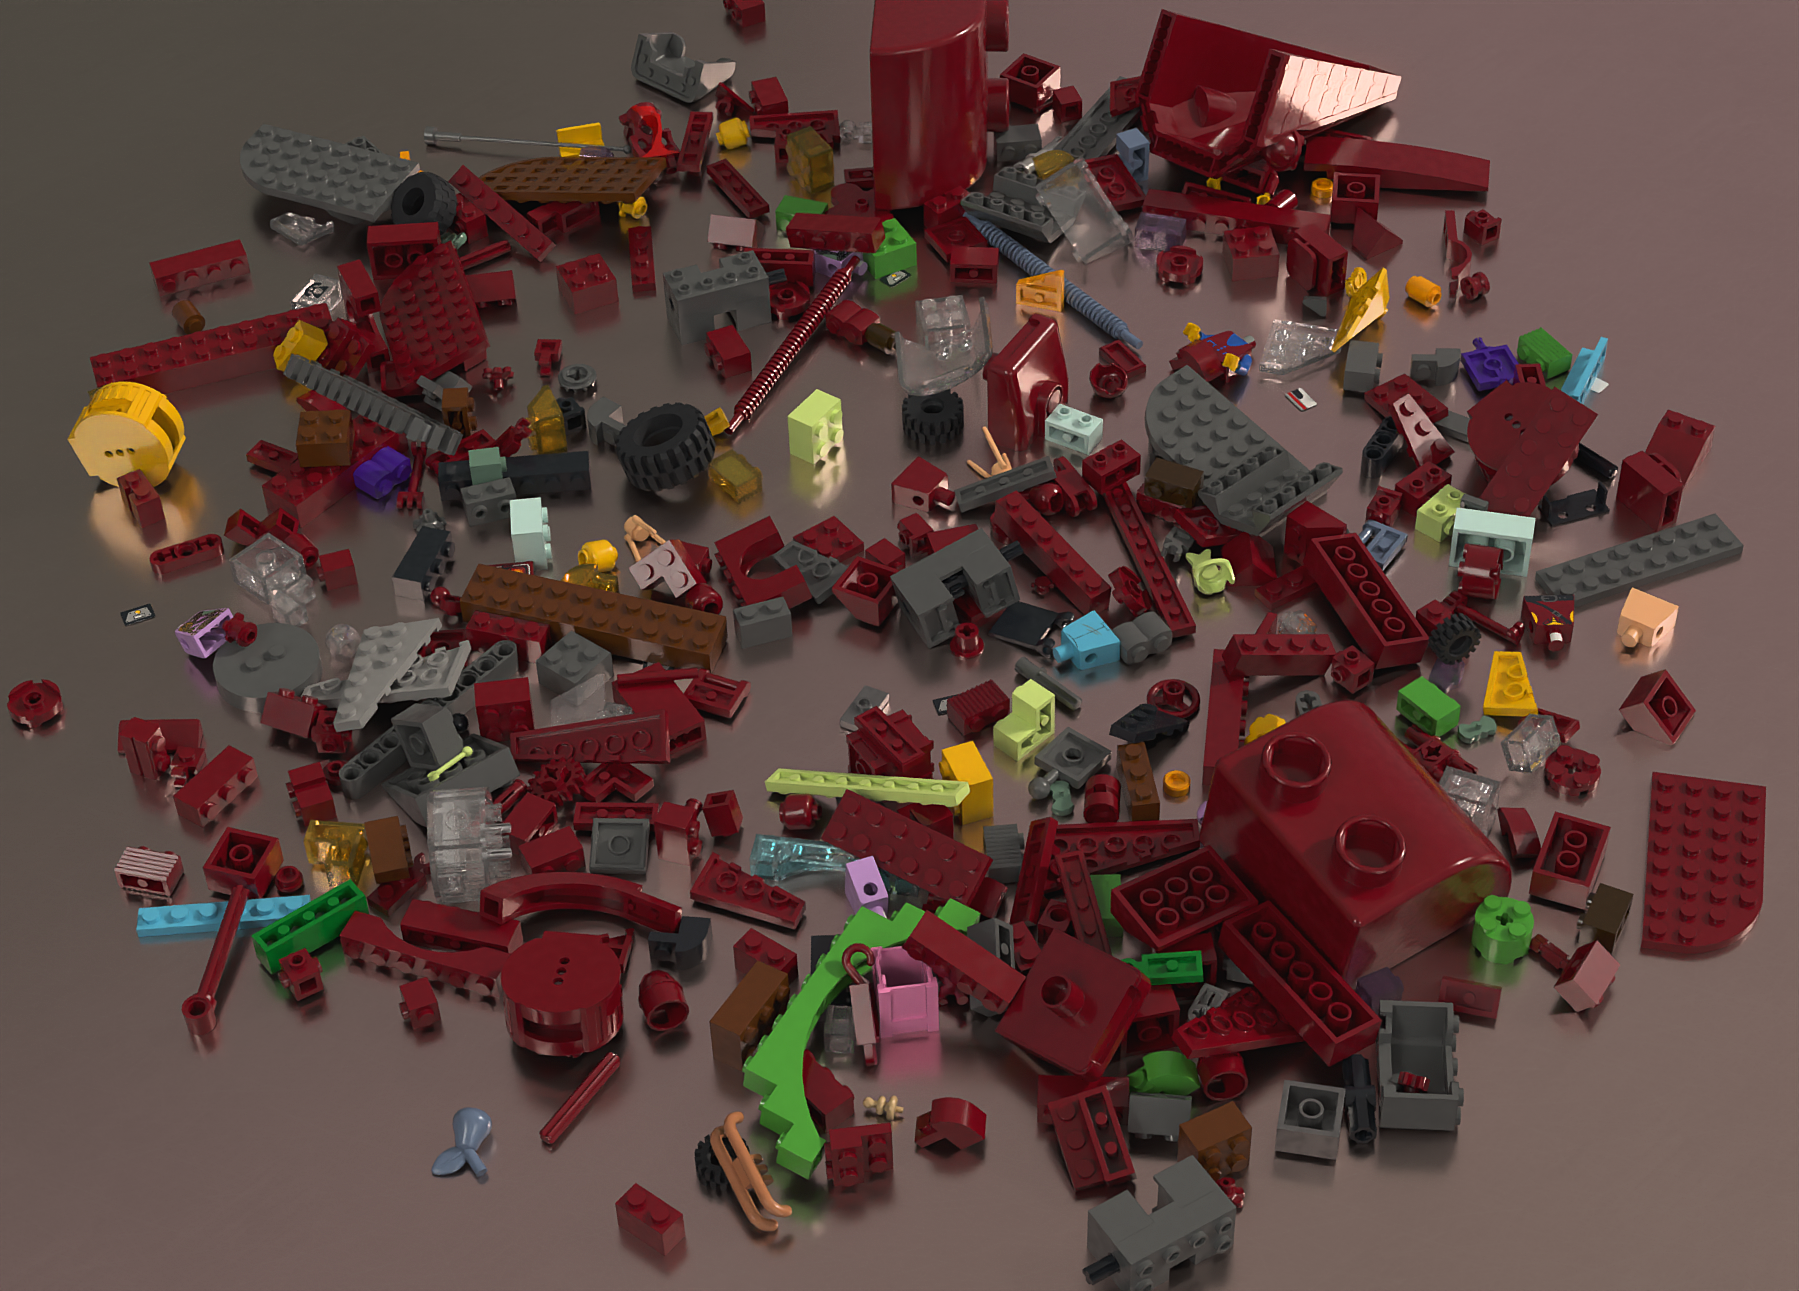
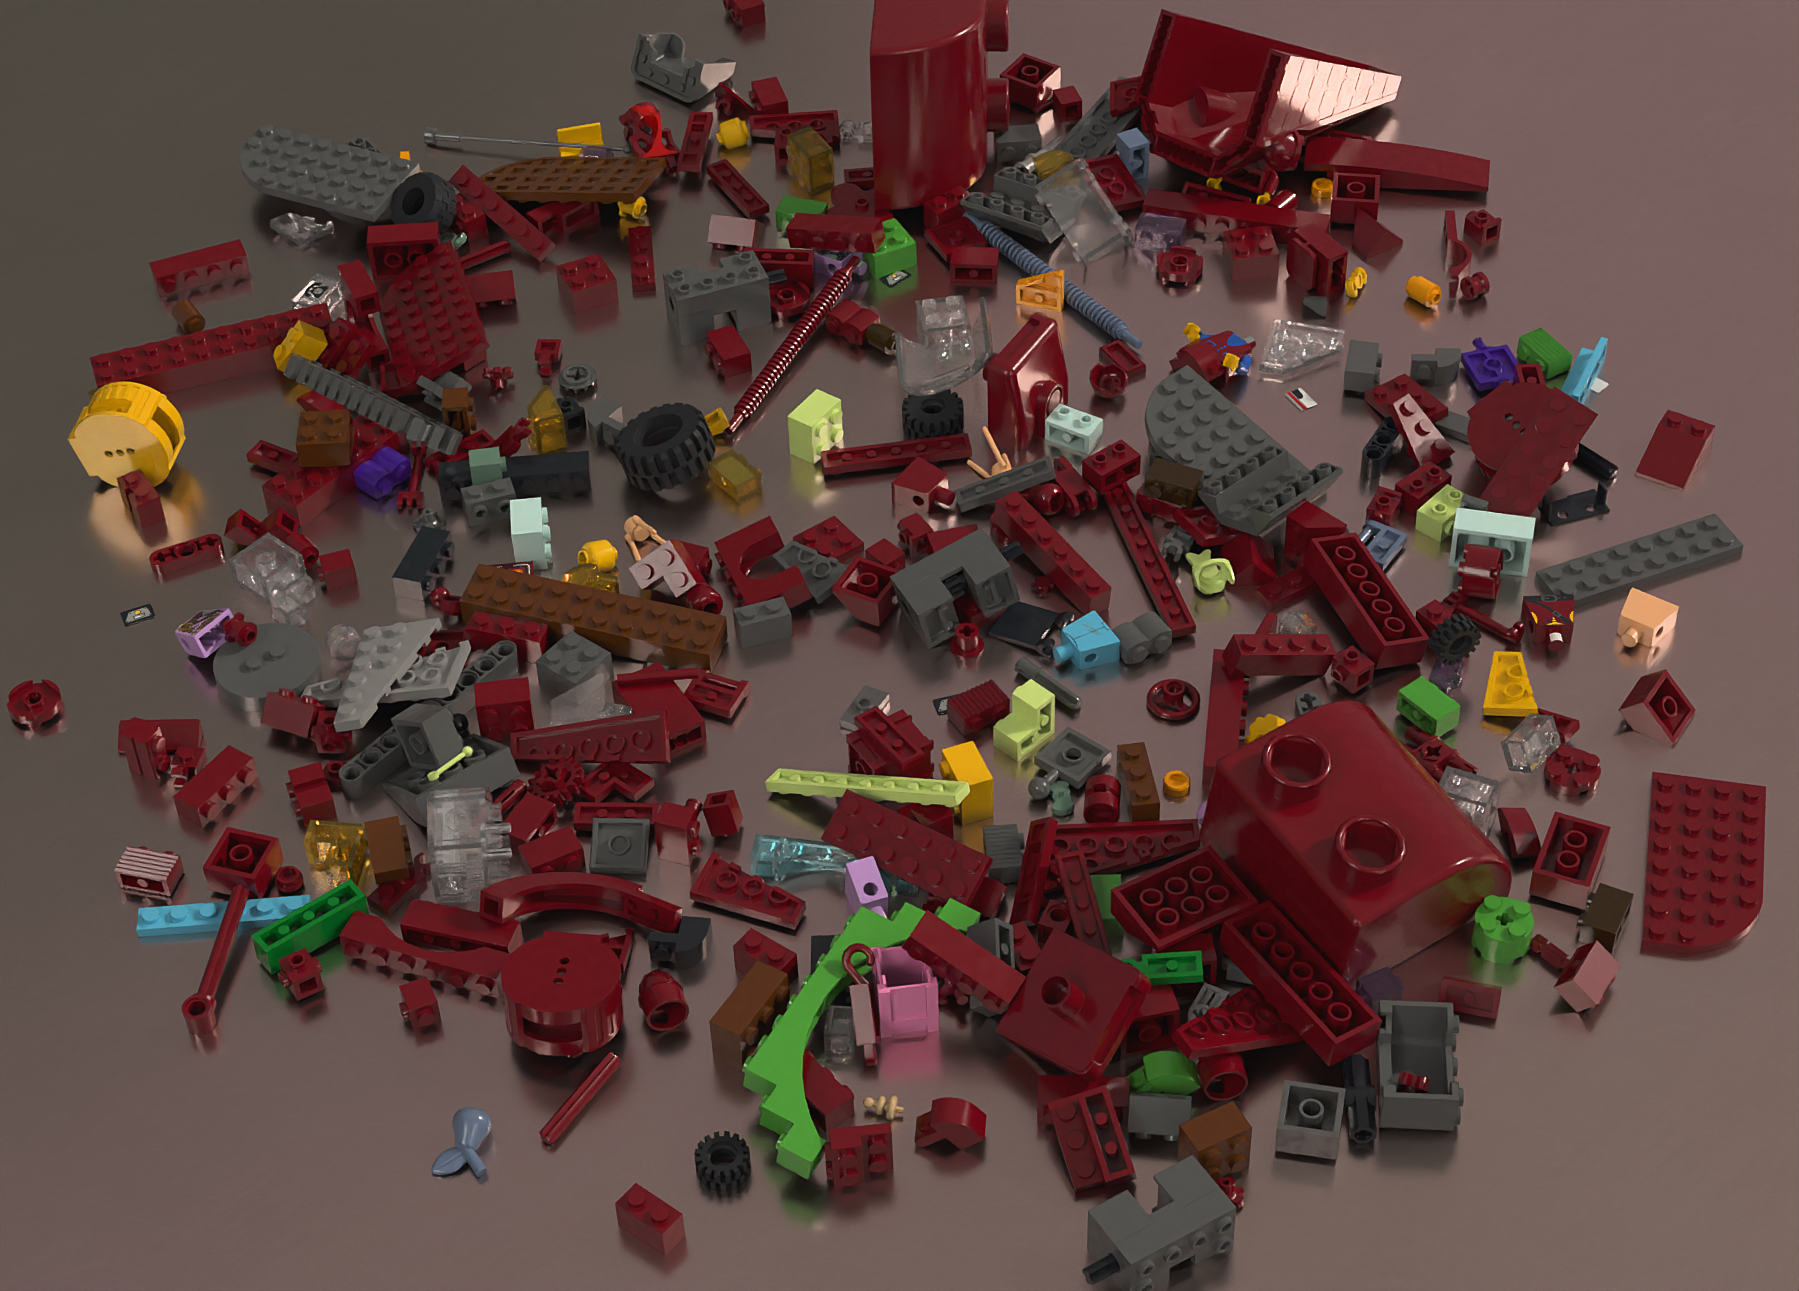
nougat piece [710,1111,792,1231] -> none
dark red head [779,794,822,830] -> none
dark red plate [1108,566,1152,617] -> none
black wing [1109,704,1190,743] -> none
yellow wedge [1331,267,1389,353] -> none
sand green piece [1457,715,1497,744] -> none
dark red brick [1616,451,1684,532] -> none
none -> dark red plate [821,433,972,475]

